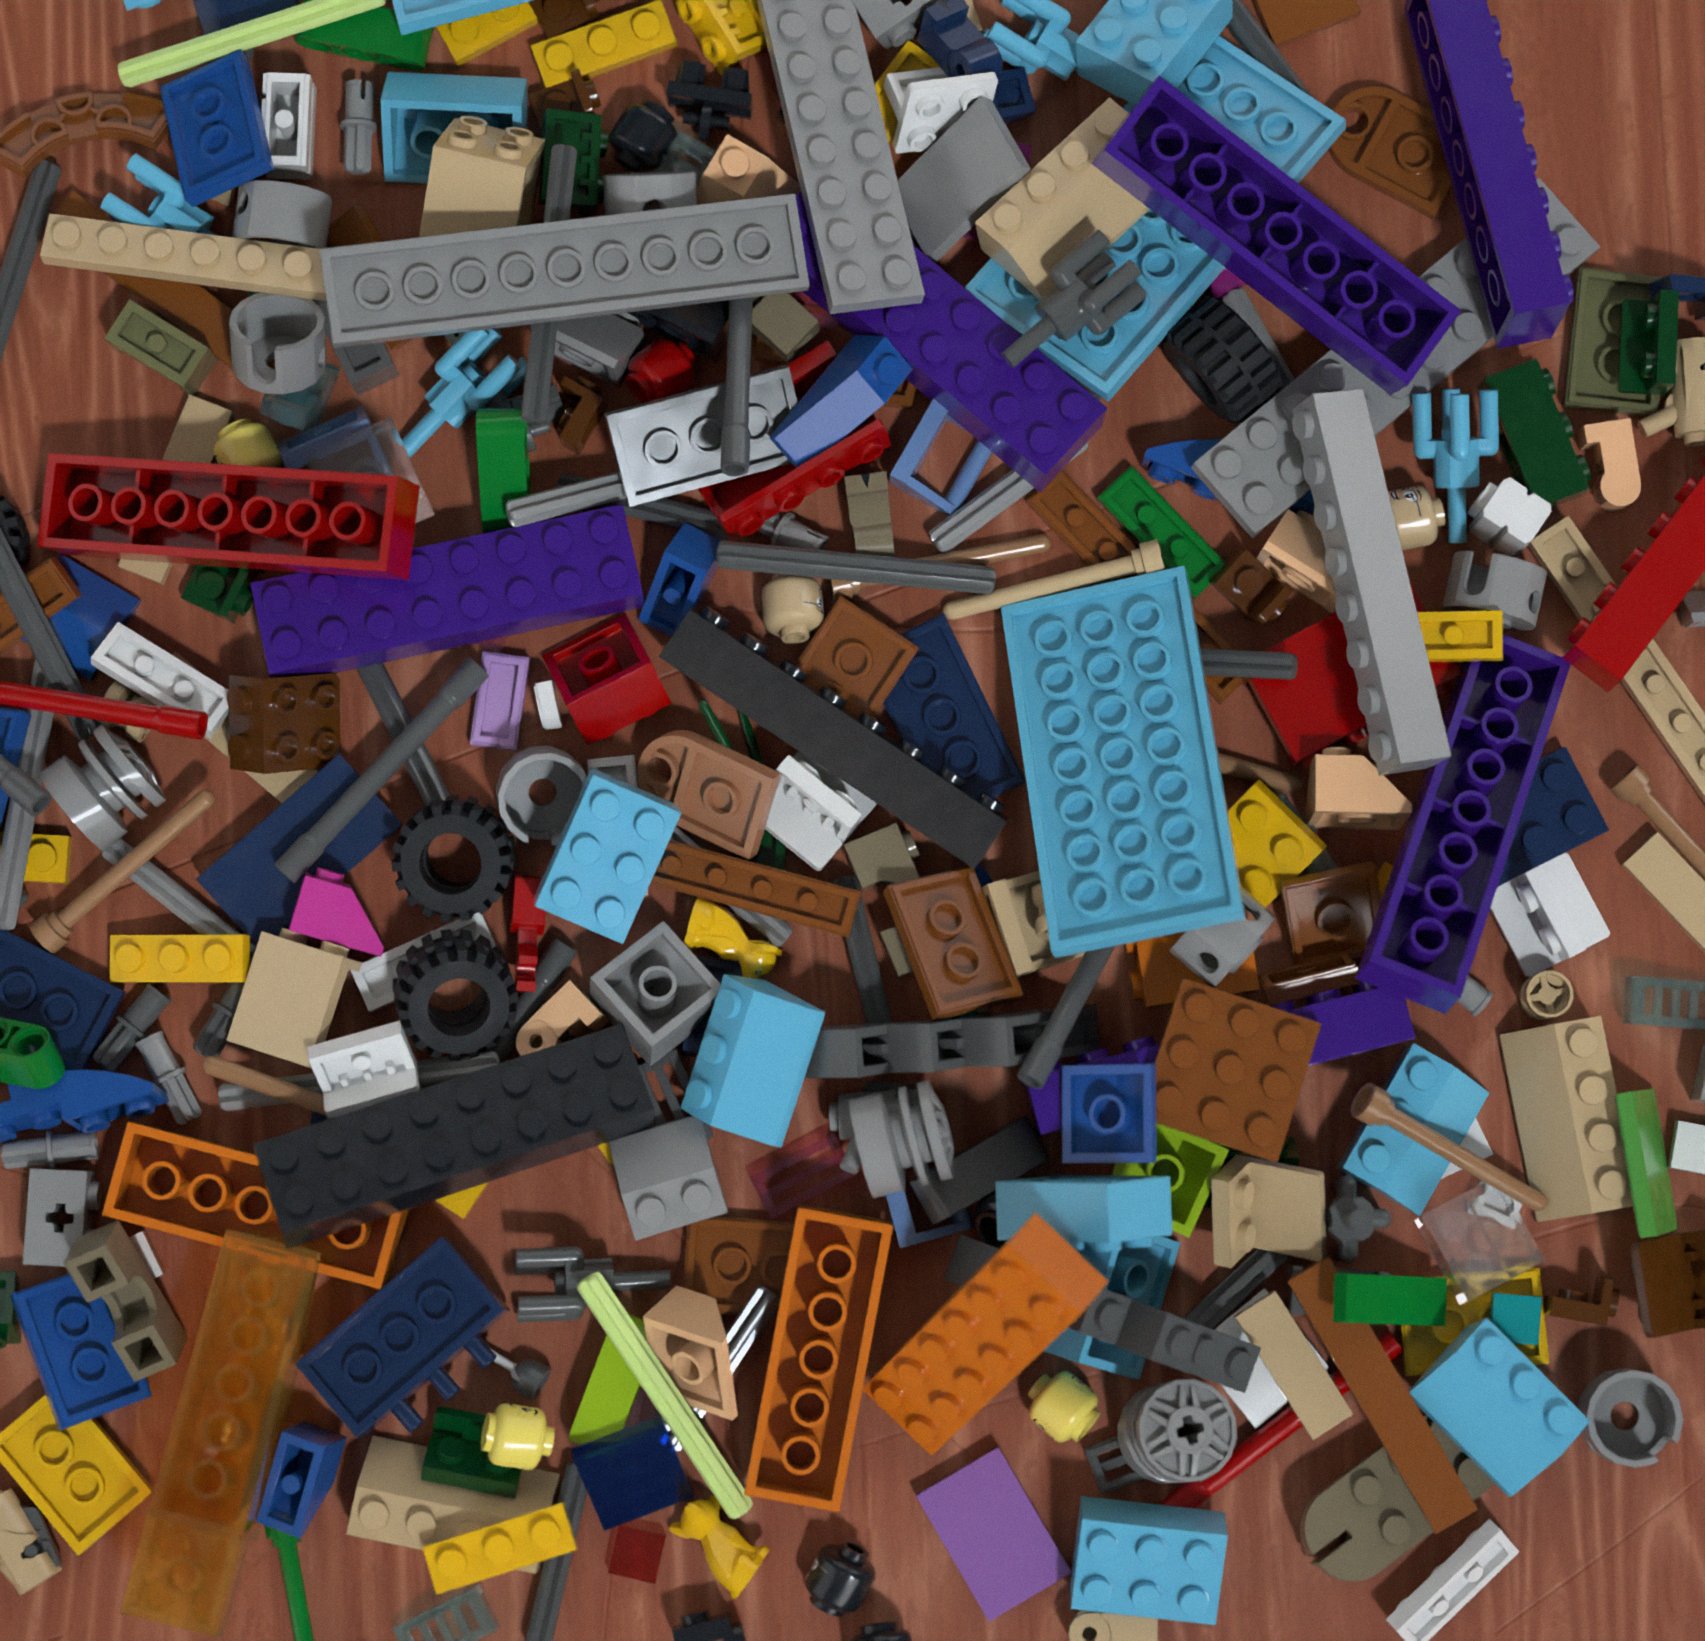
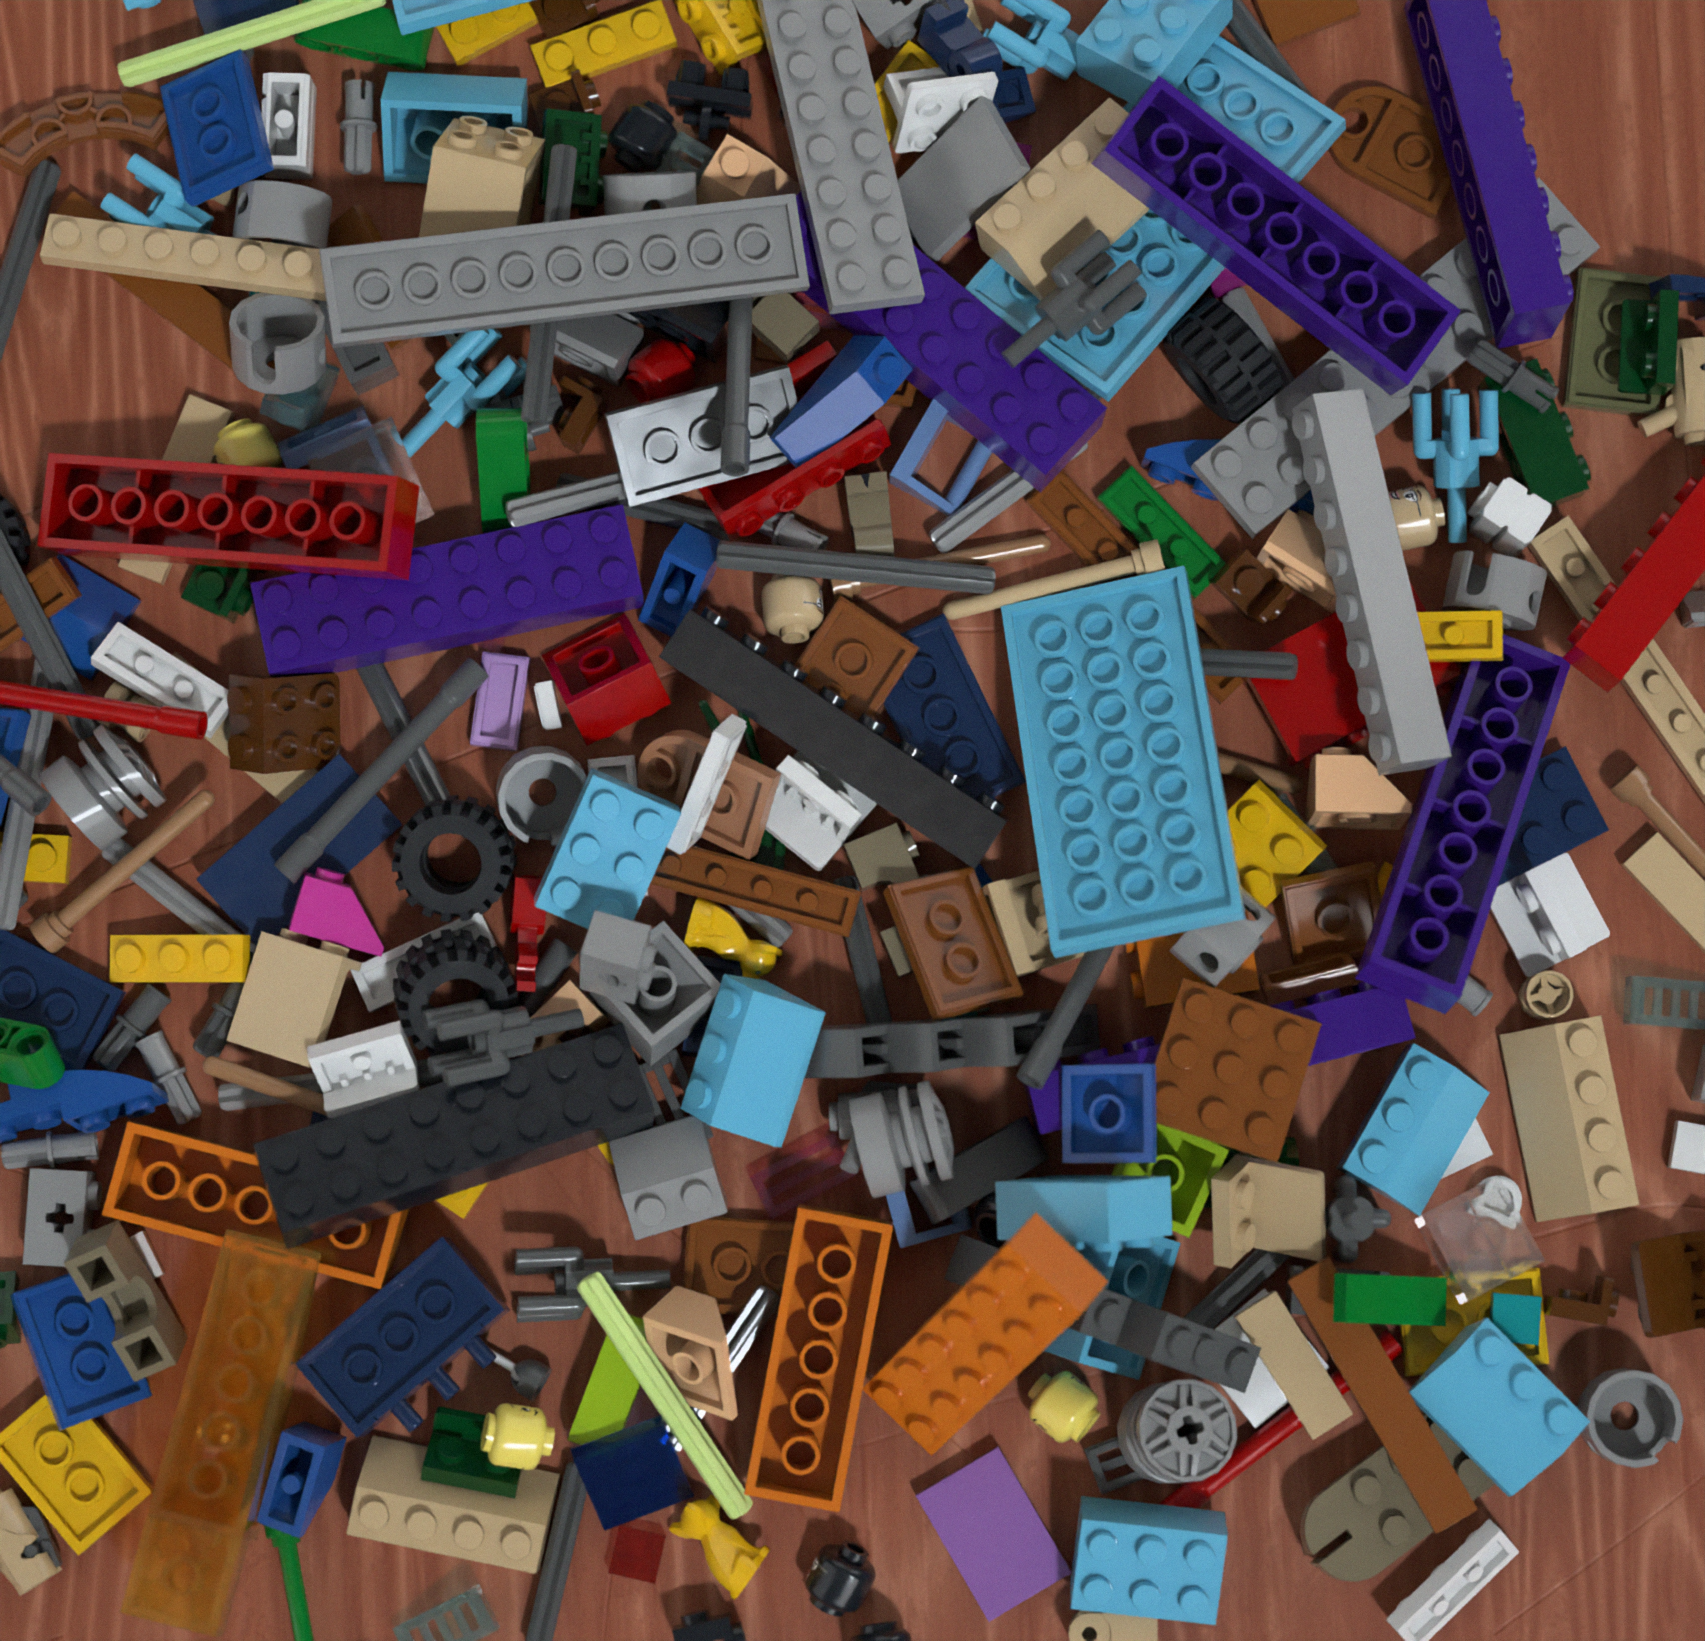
olive panel [104,299,218,396] -> none
yellow plate [422,1502,578,1595] -> none
medium nougat piece [1351,1083,1547,1211] -> none
light nougat leg [1576,418,1641,512] -> none
bright green tile [1615,1088,1678,1238] -> none
none -> dark grey plant [422,999,584,1087]
none -> light grey brick [580,910,657,1004]
none -> white tile [667,714,747,855]
none -> dark grey axle [1467,340,1560,414]

